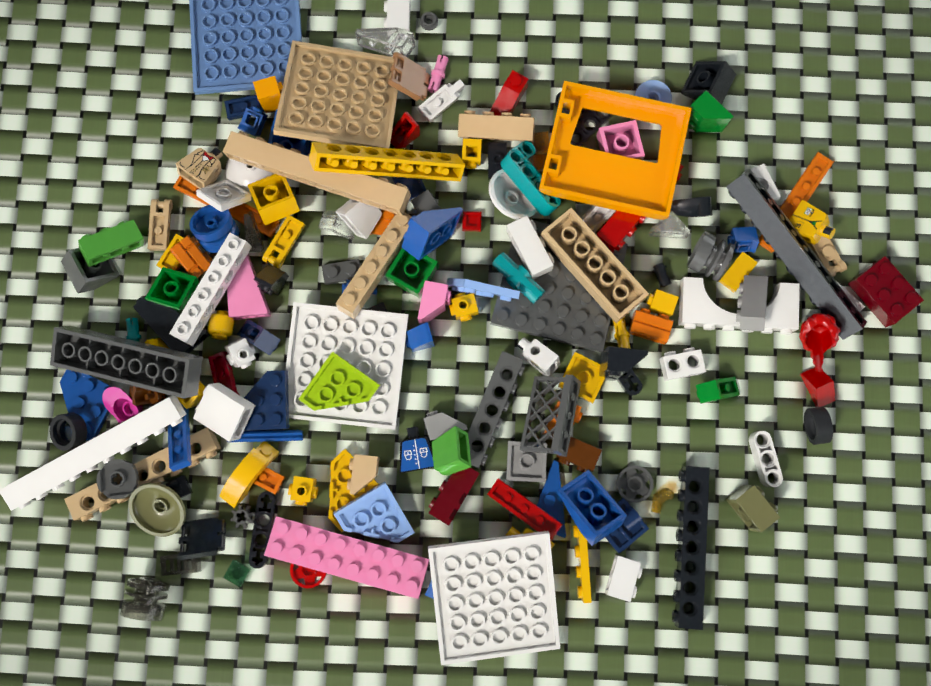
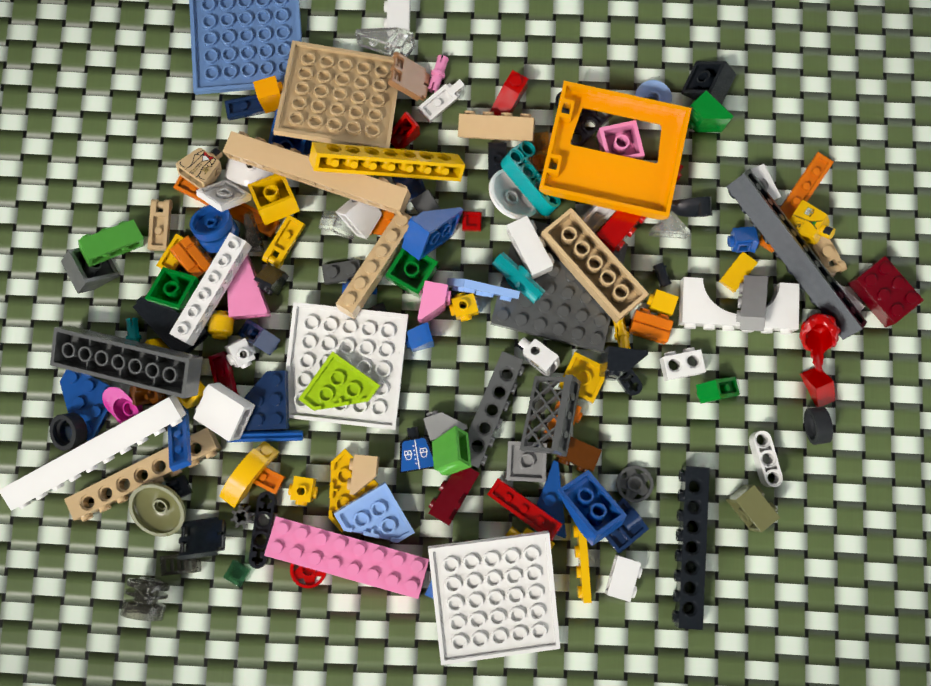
dark grey plate [97,459,139,499] -> none
blue window [238,106,268,136] -> none
dark grey plate [420,12,438,31] -> none
yellow brick [462,138,482,169] -> none
clear yellow arm [651,488,674,513] -> none
dark grey wheel [687,231,735,281] -> none

